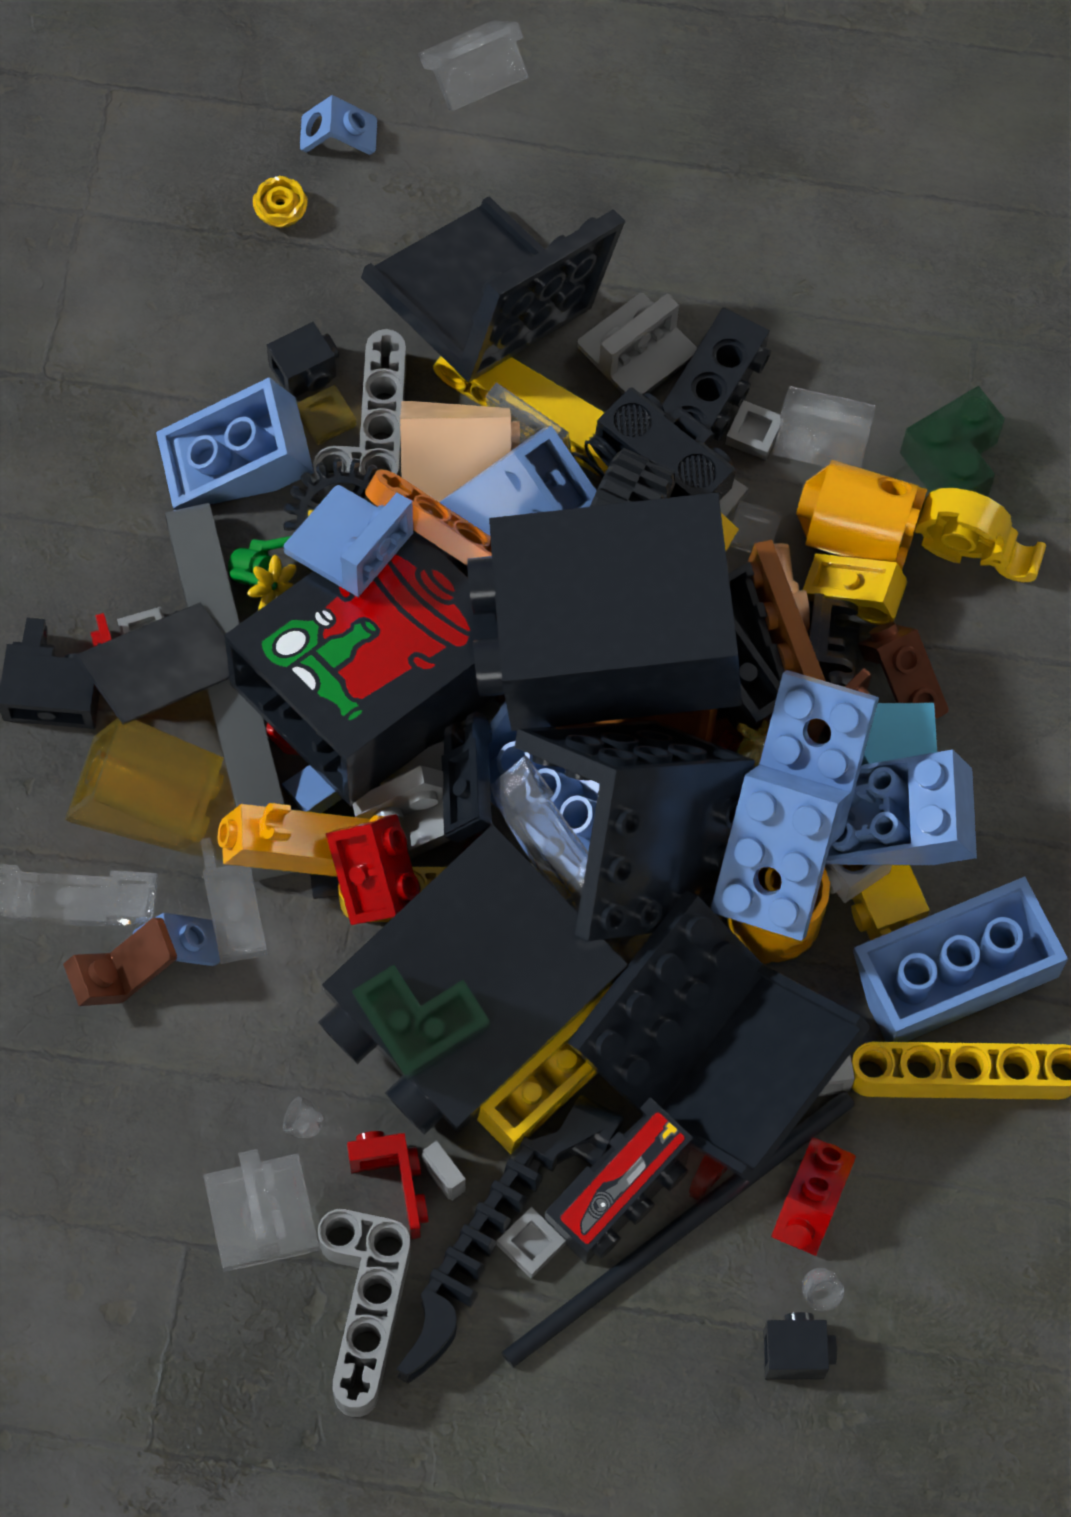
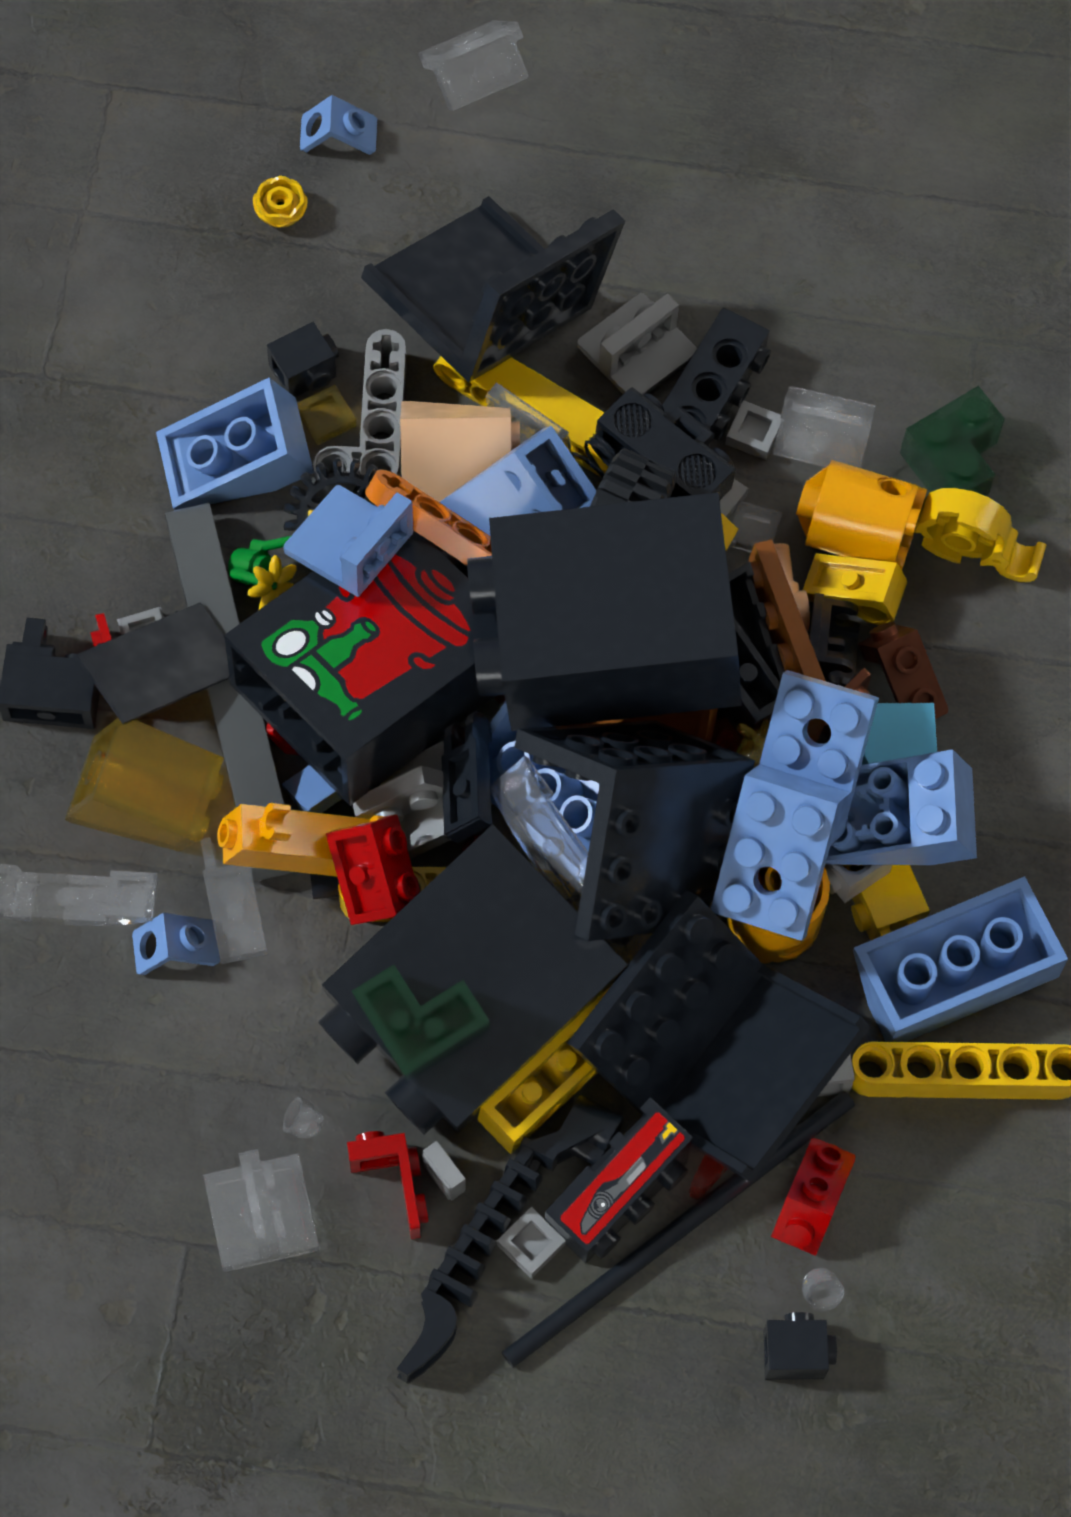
copper bracket [63,918,177,1006] -> none
light grey beam [318,1209,411,1417] -> none

